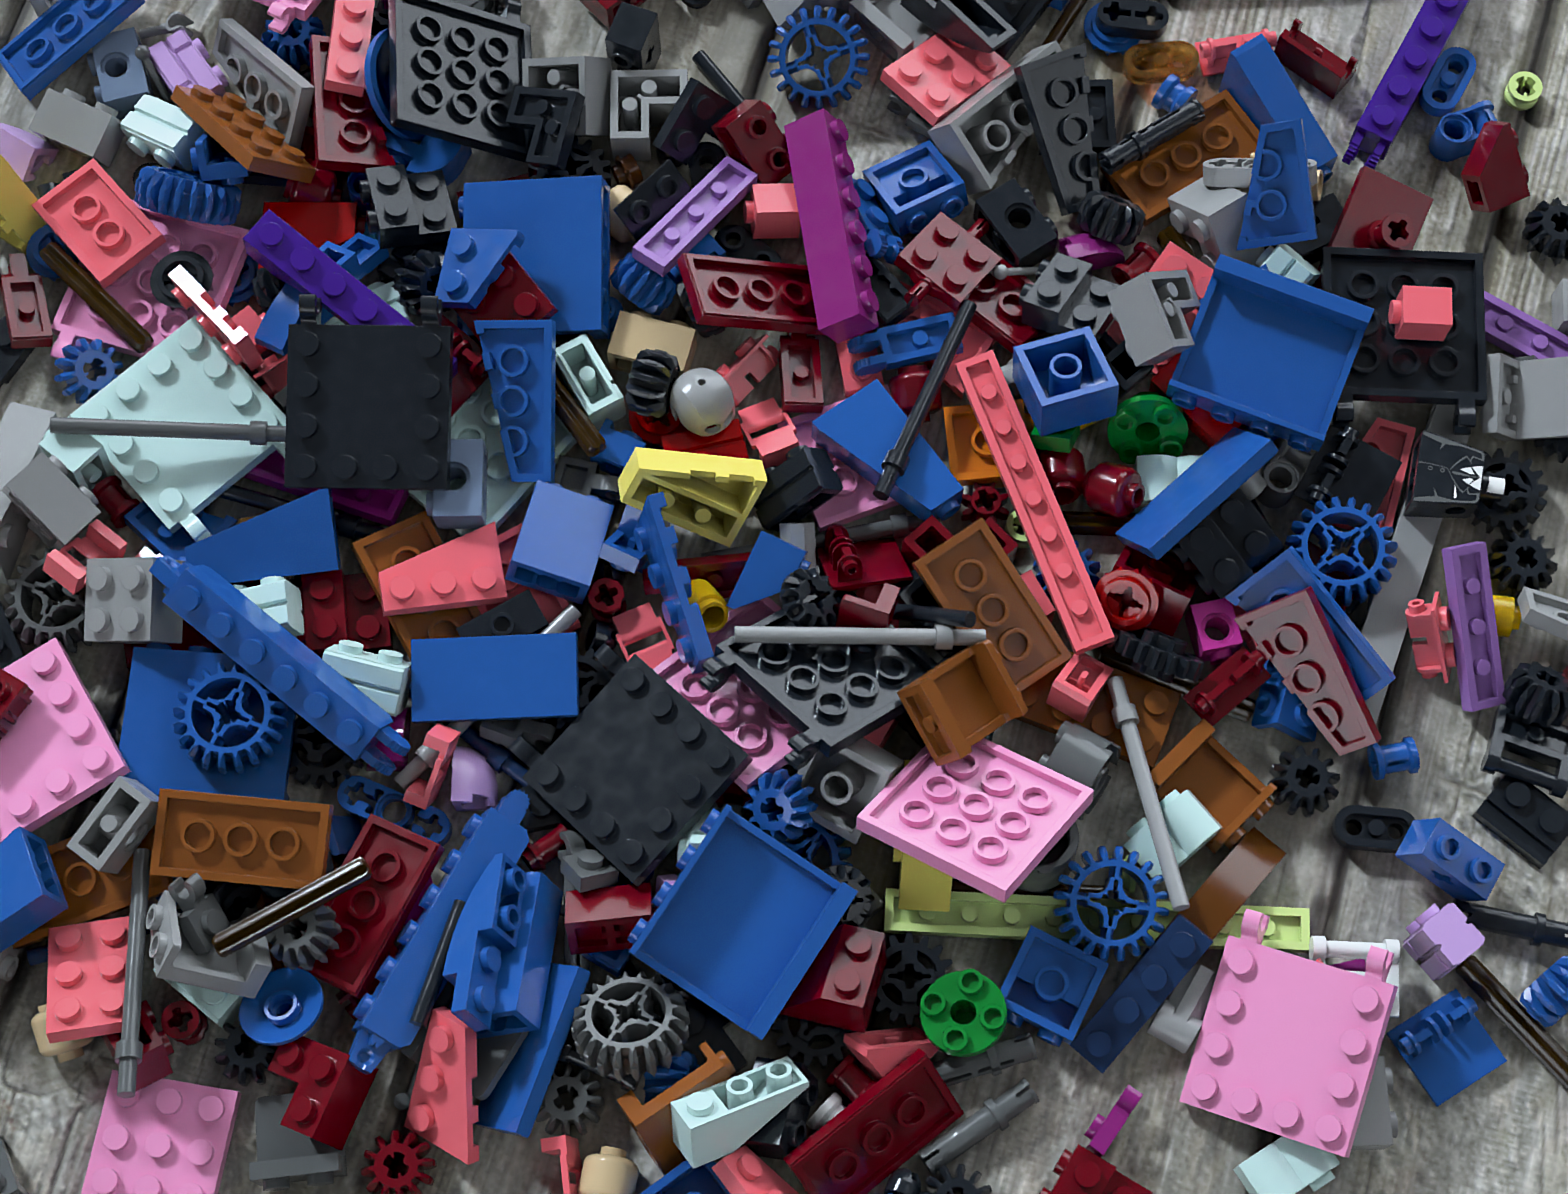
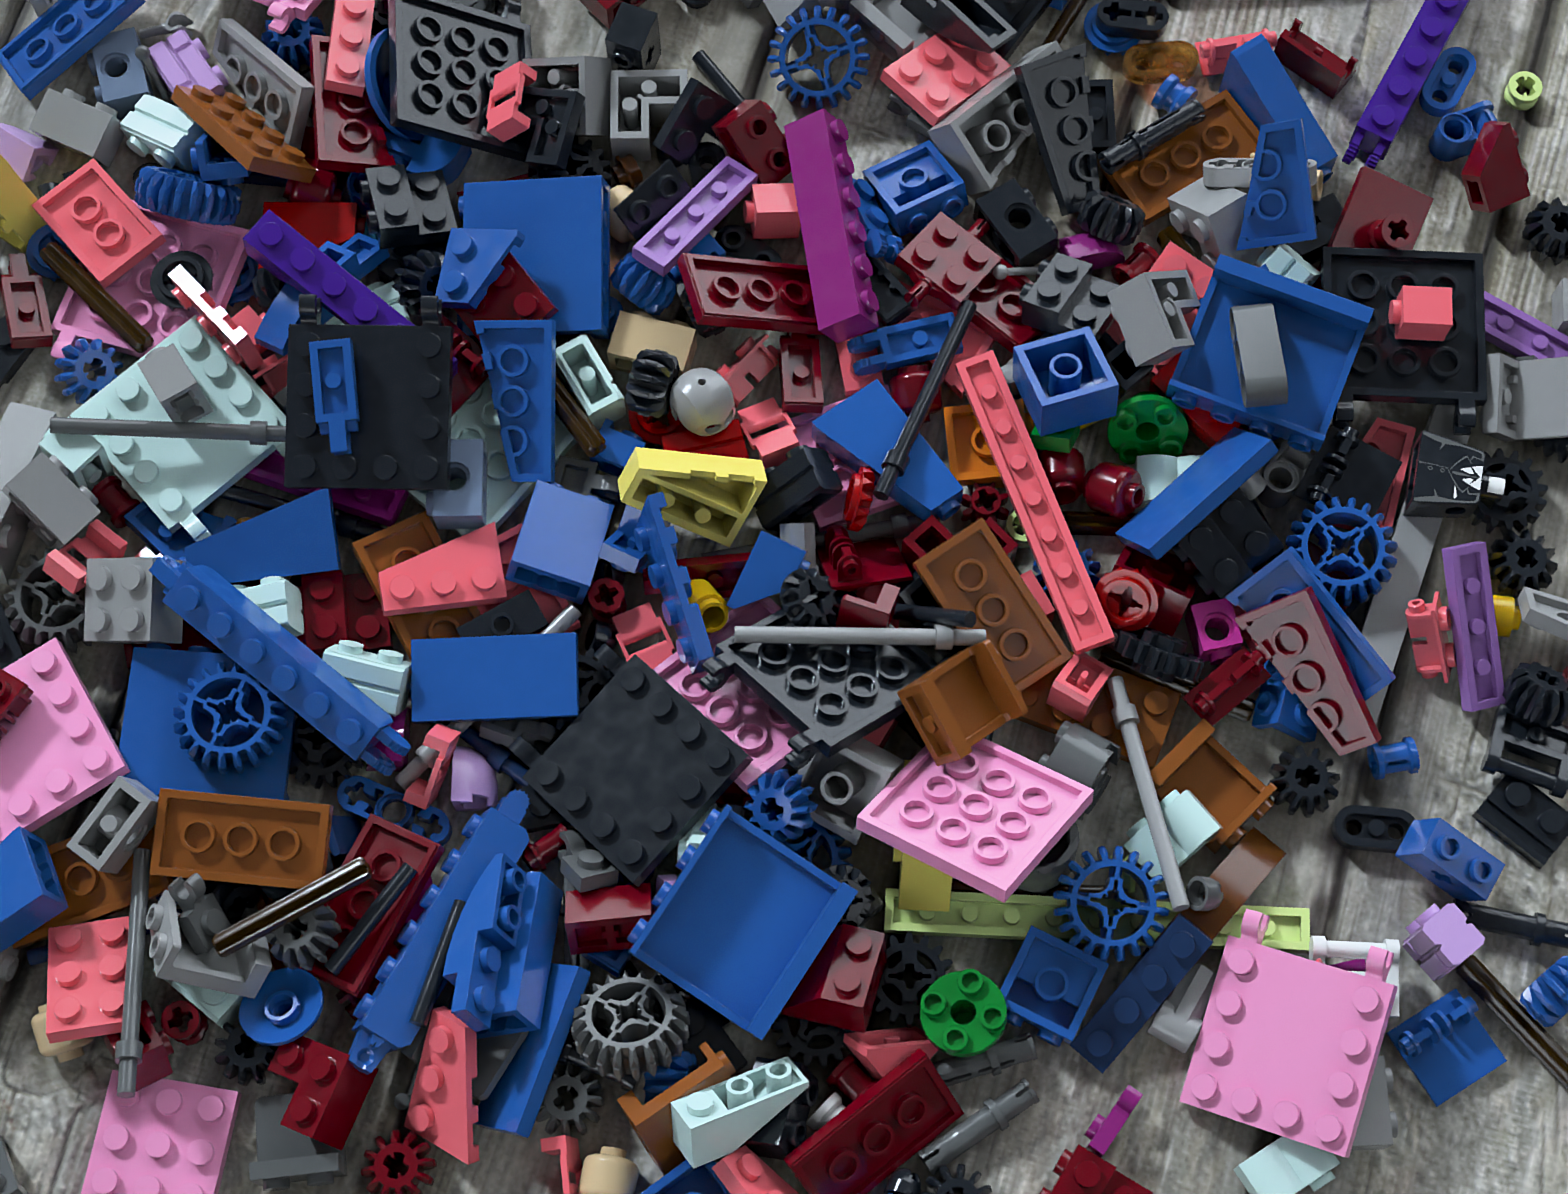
none -> light grey brick [137,343,214,422]
none -> blue hinge [309,338,360,456]
none -> black bar [324,862,418,976]
none -> coral piece [486,61,537,143]
none -> red gear [843,466,875,532]
none -> dark grey hinge [1186,876,1224,911]
none -> beam [1229,303,1288,408]

